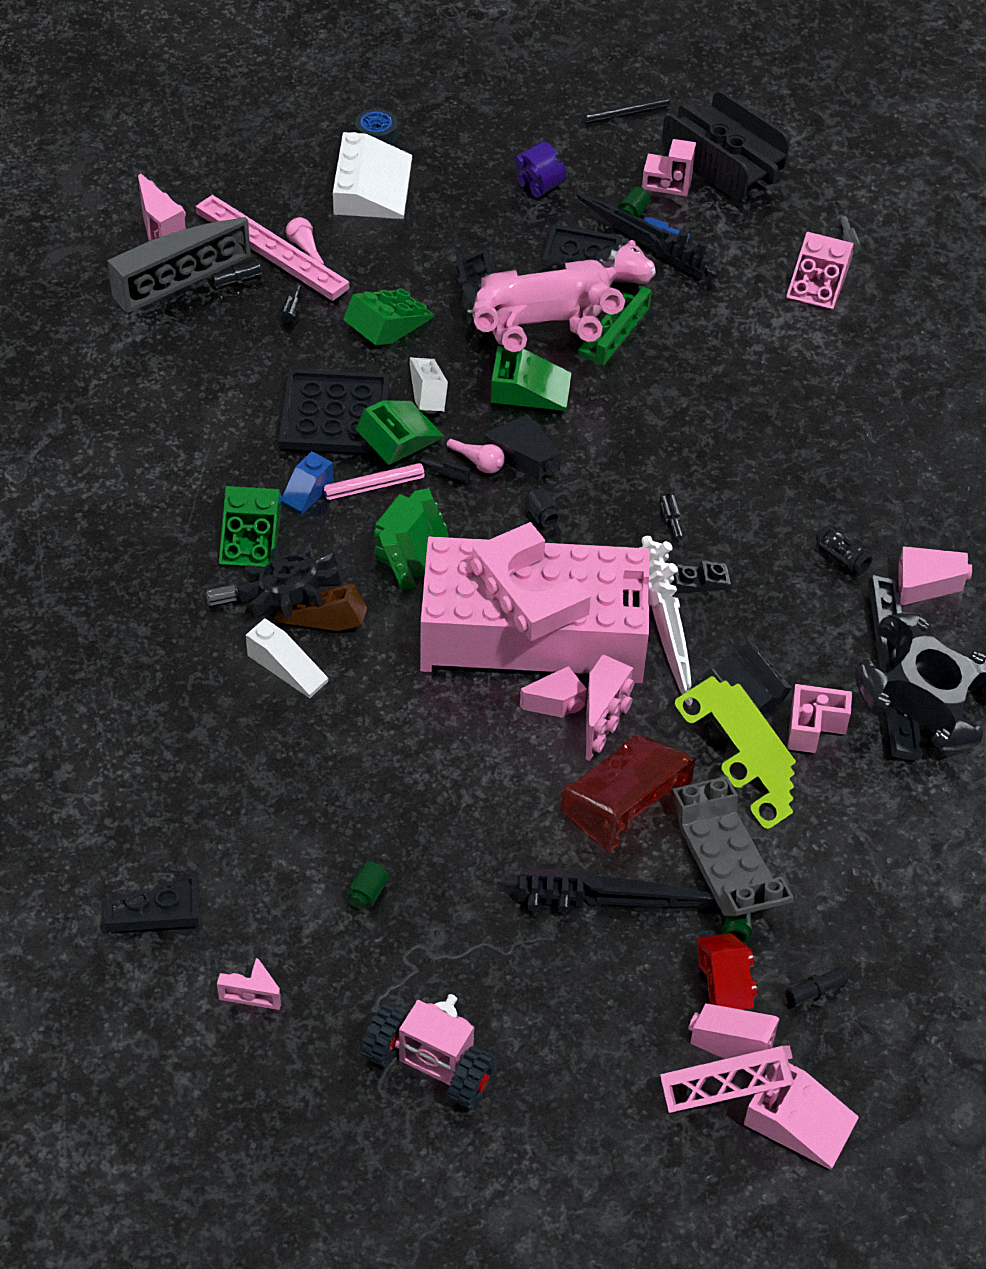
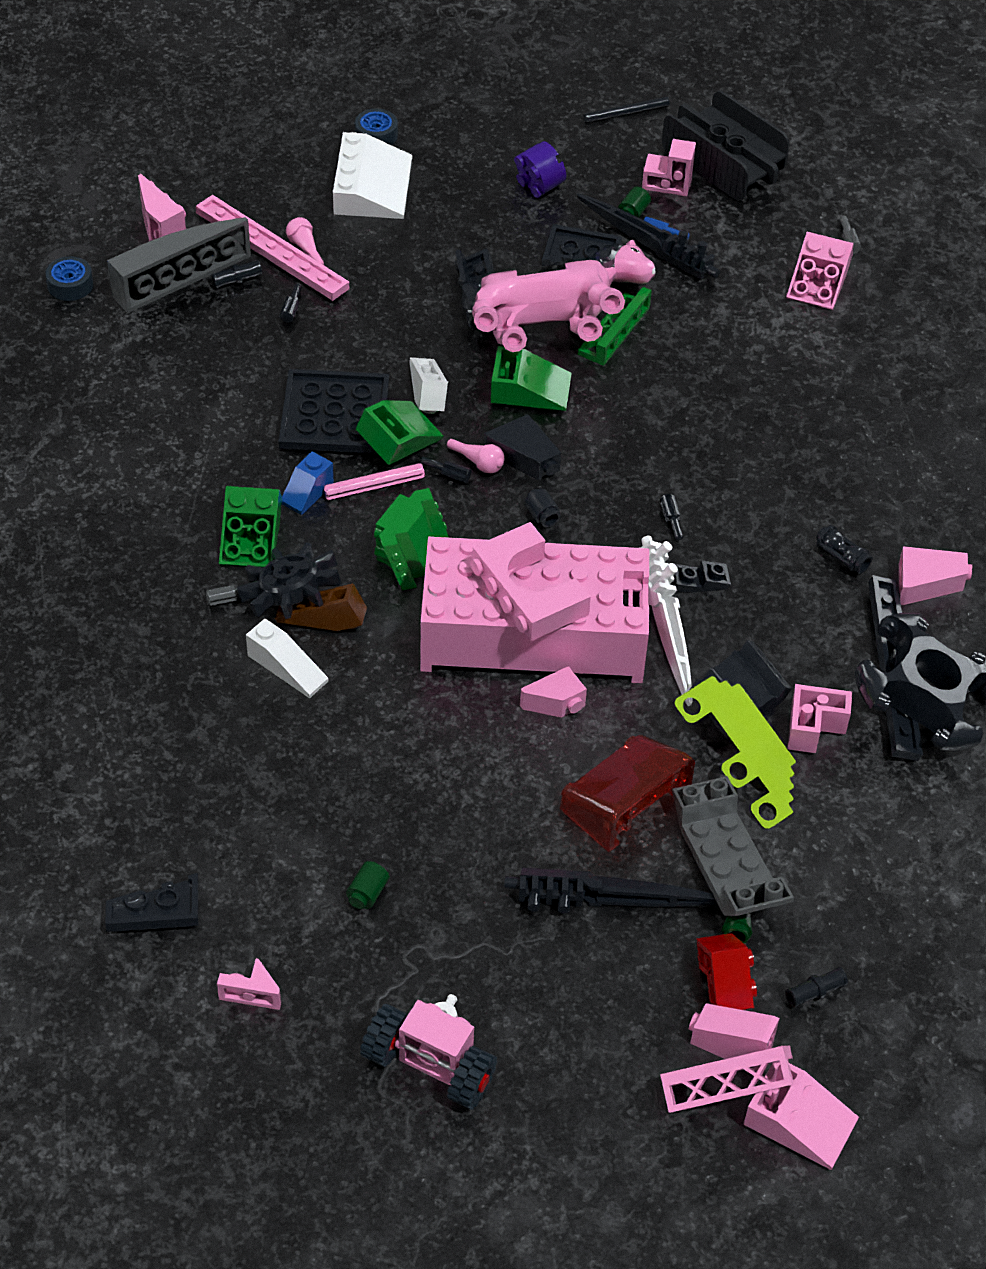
green slope [343,289,434,345] -> none
bright pink slope [586,654,635,761] -> none
none -> black wheel [45,256,93,301]

